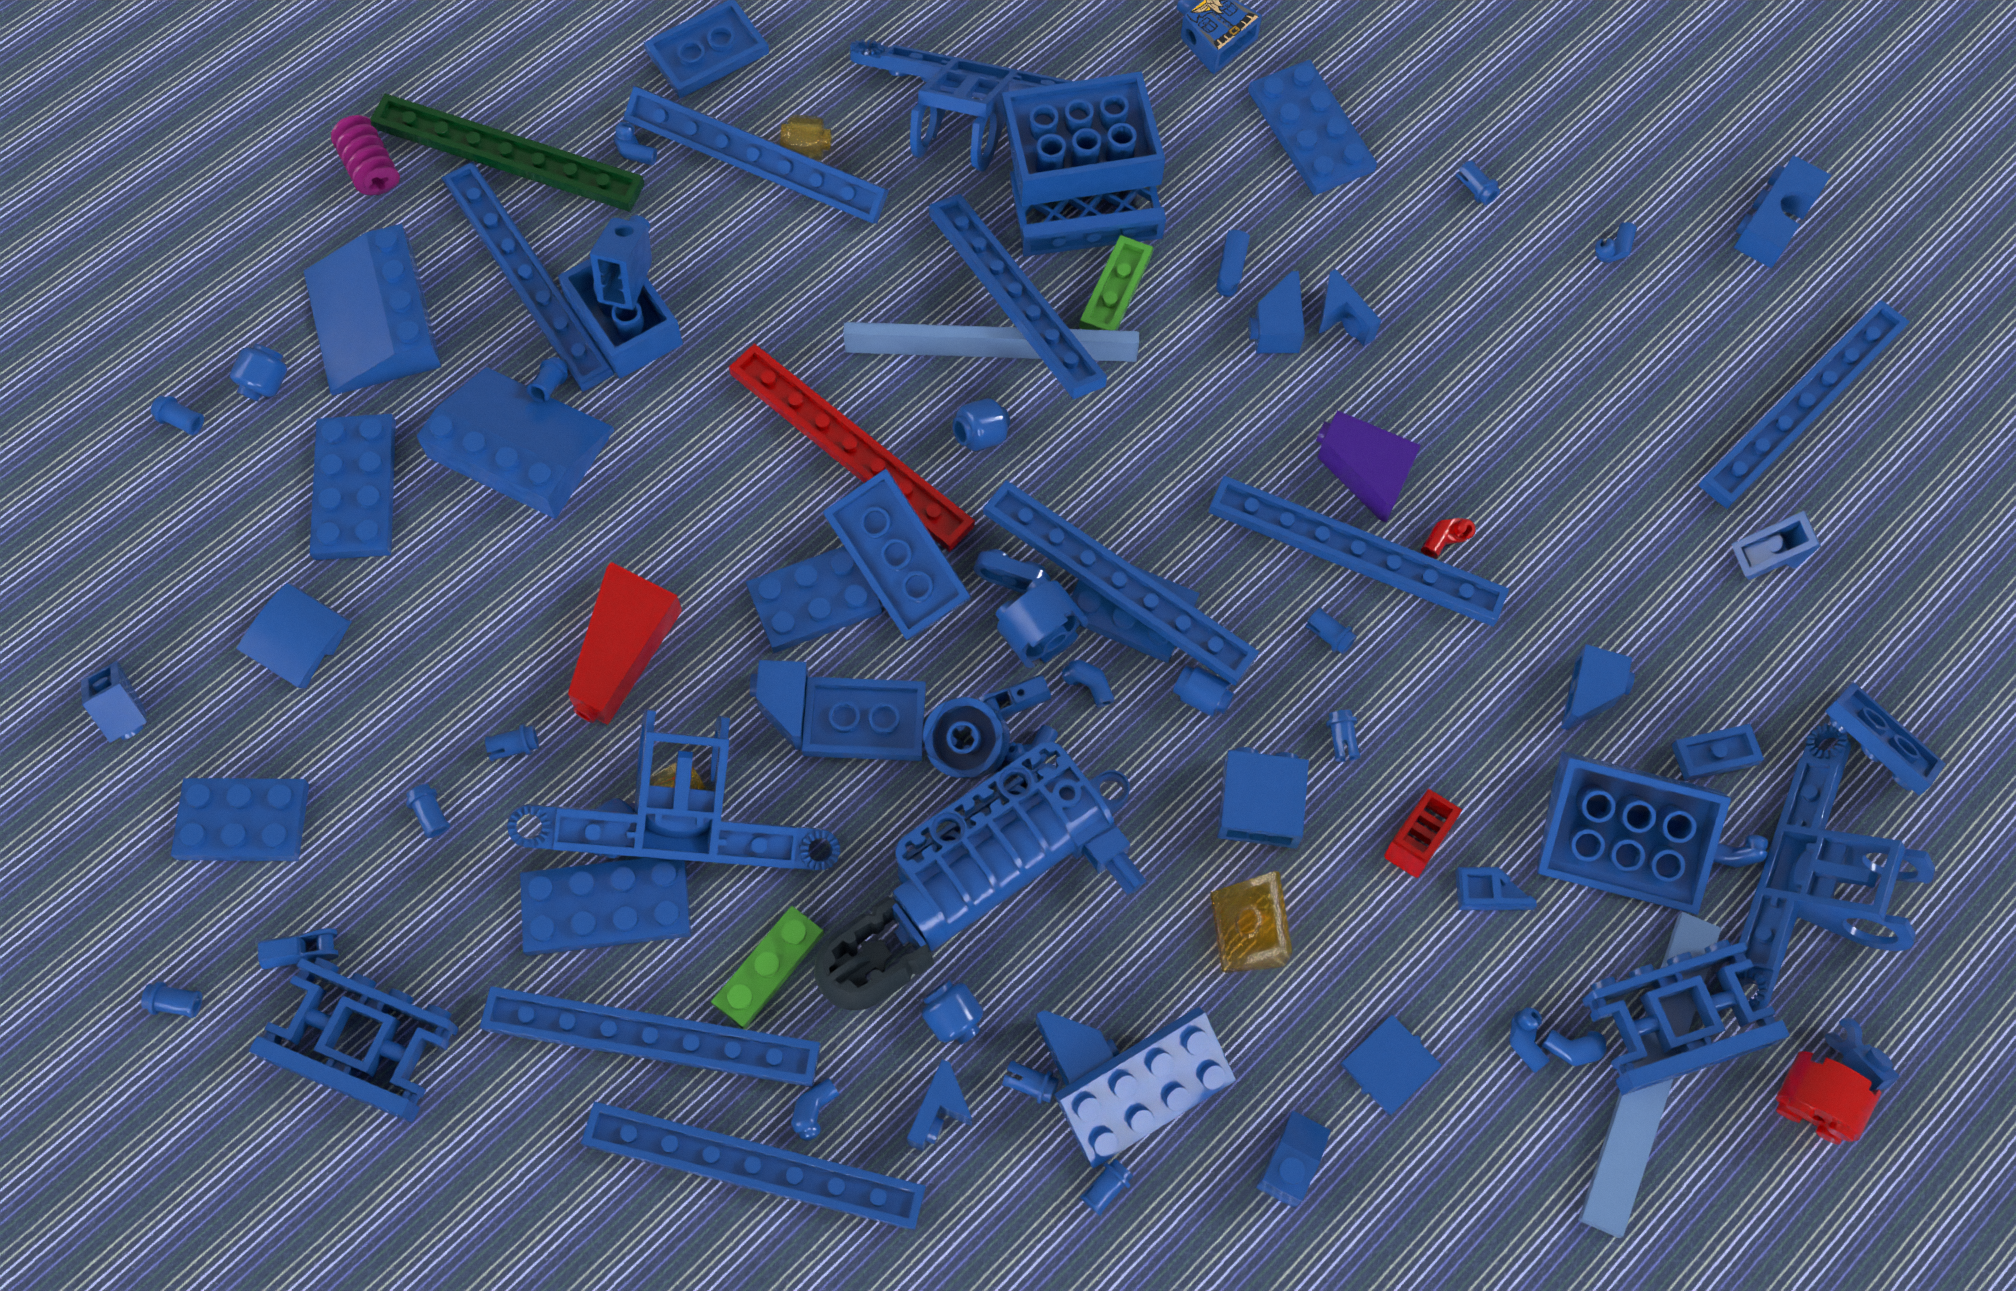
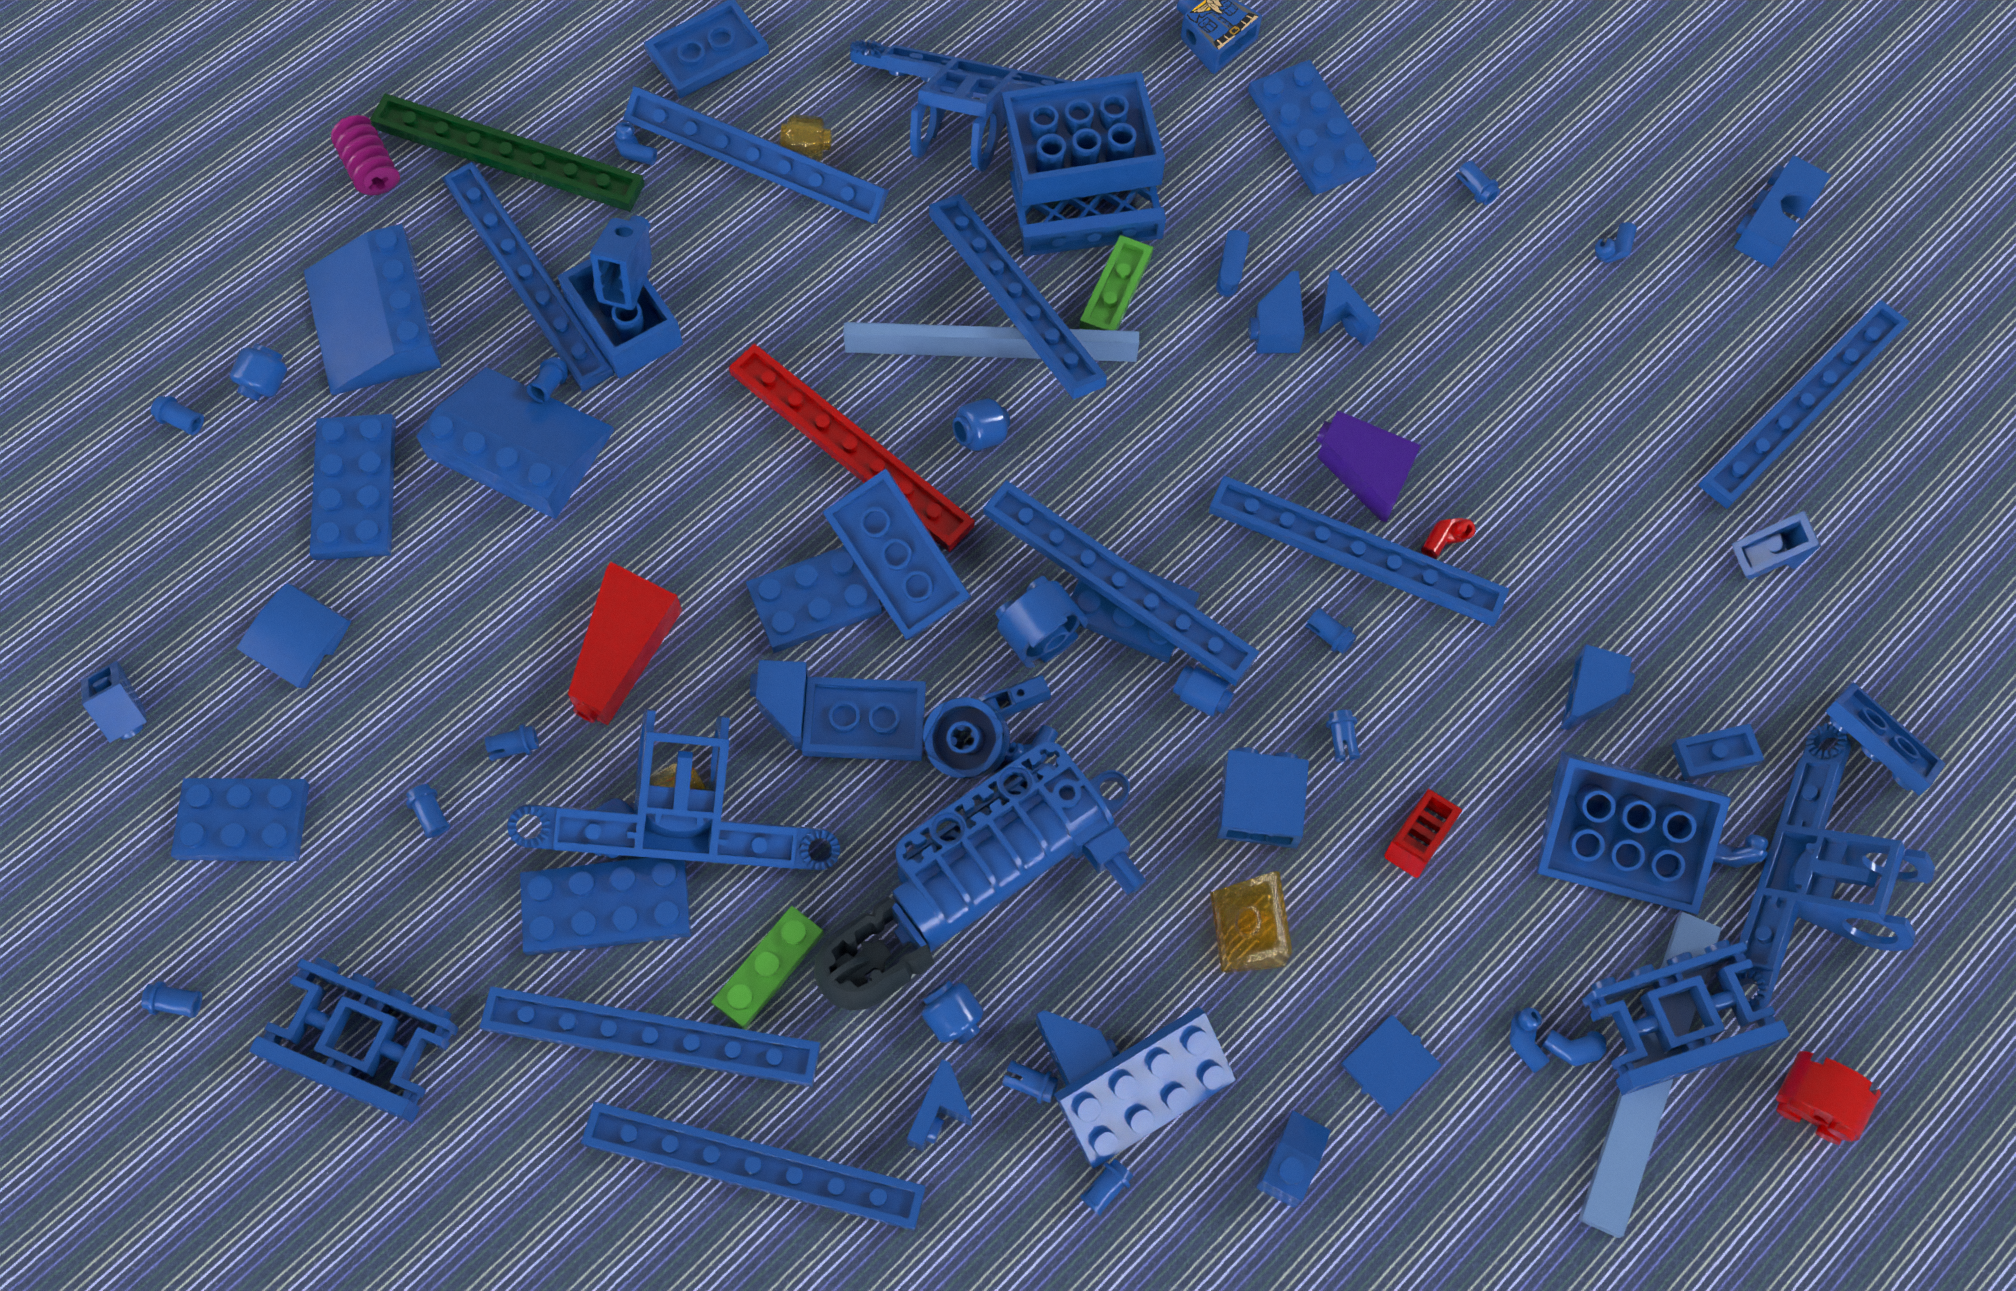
blue bar [258,928,339,969] -> none
blue arm [791,1077,839,1141] -> none
blue plate [973,549,1051,594] -> none
blue arm [1062,659,1115,708] -> none
blue tile [1455,867,1537,910] -> none
blue plate [1824,1017,1901,1091] -> none

